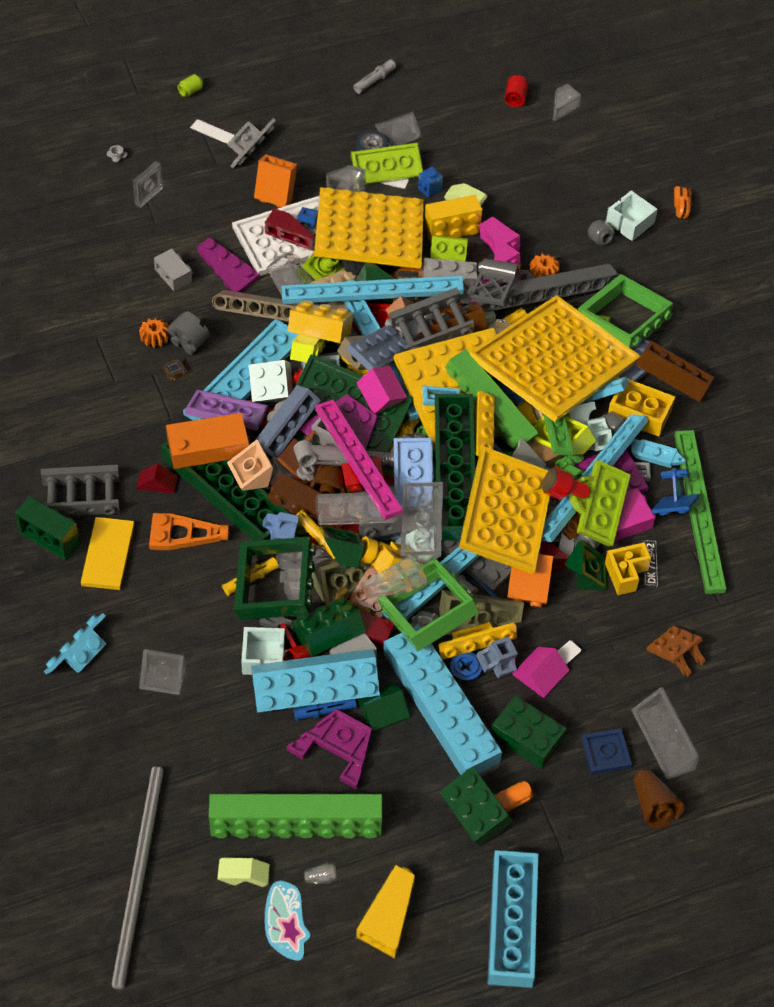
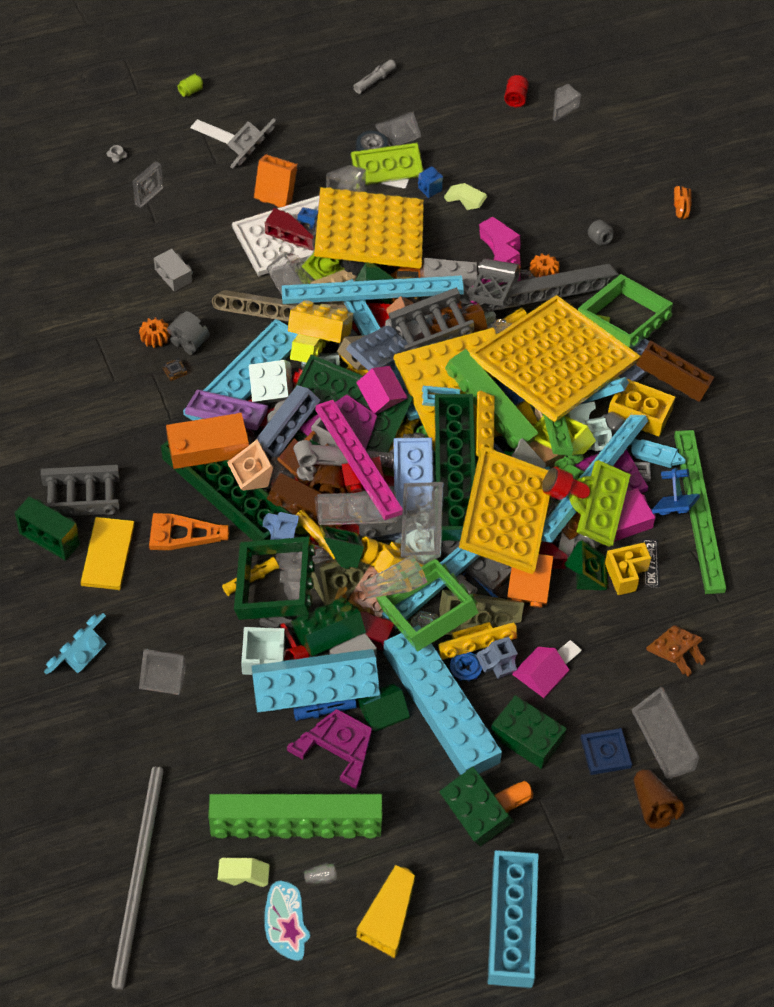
dark red slope [137,463,178,494] -> none
magenta wing [197,237,260,293] -> none
yellow brick [424,195,482,243] -> none
lime plate [430,235,468,262] -> none
light aqua piece [606,191,657,241] -> none

